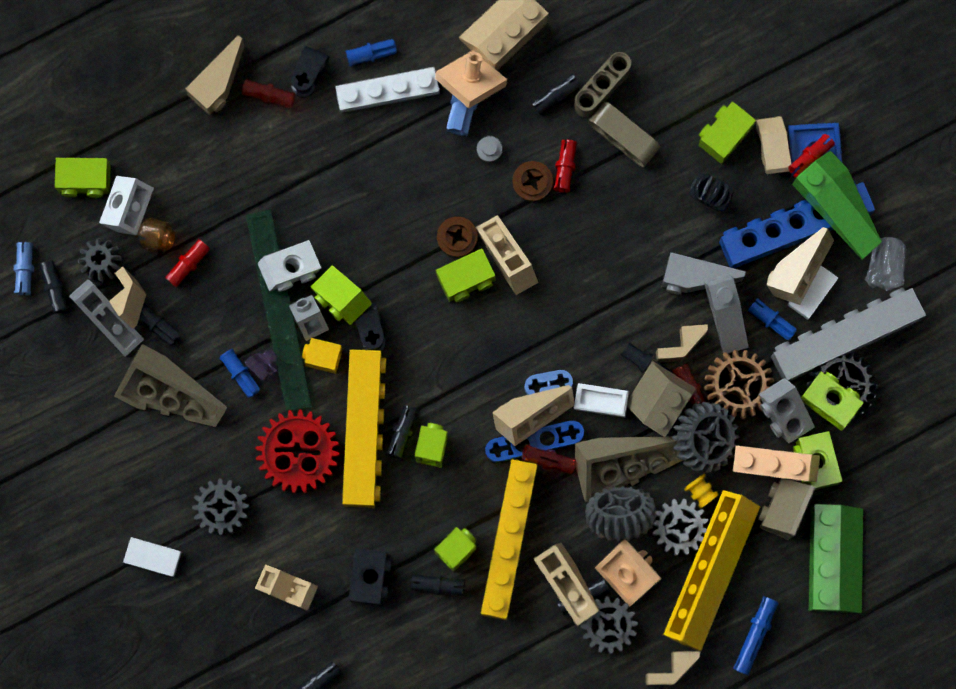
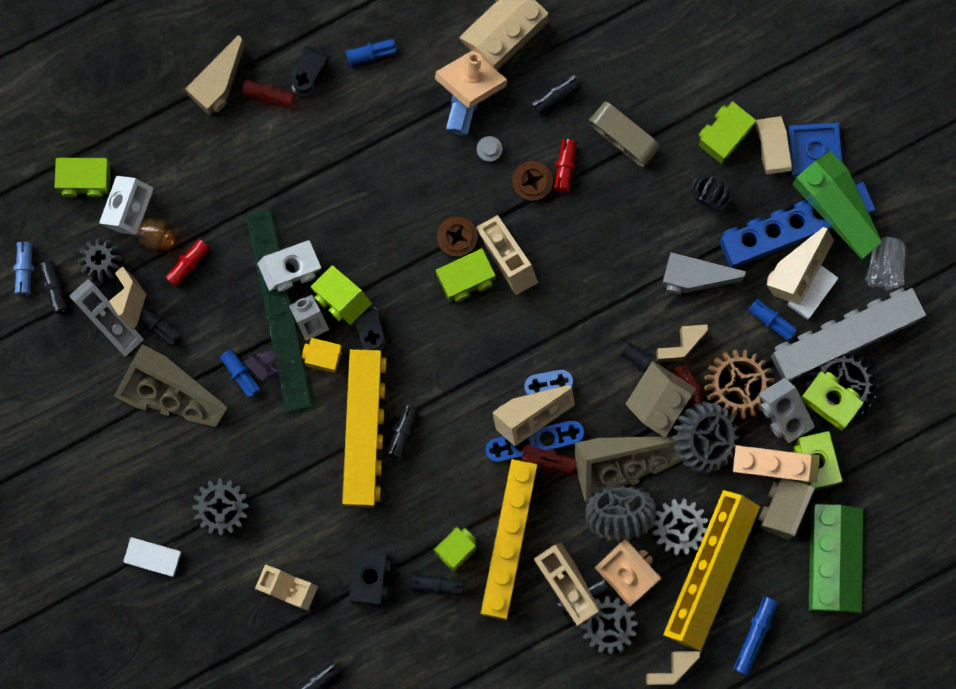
red gear [255,409,340,494] -> none
white plate [335,67,439,113] -> none
lime brick [415,423,448,468] -> none
dark tan beam [574,52,631,118] -> none
white tile [574,383,629,418] -> none
yellow bush [684,474,719,509] -> none
light grey slope [704,274,749,353] -> none
red pin [788,134,835,177] -> none

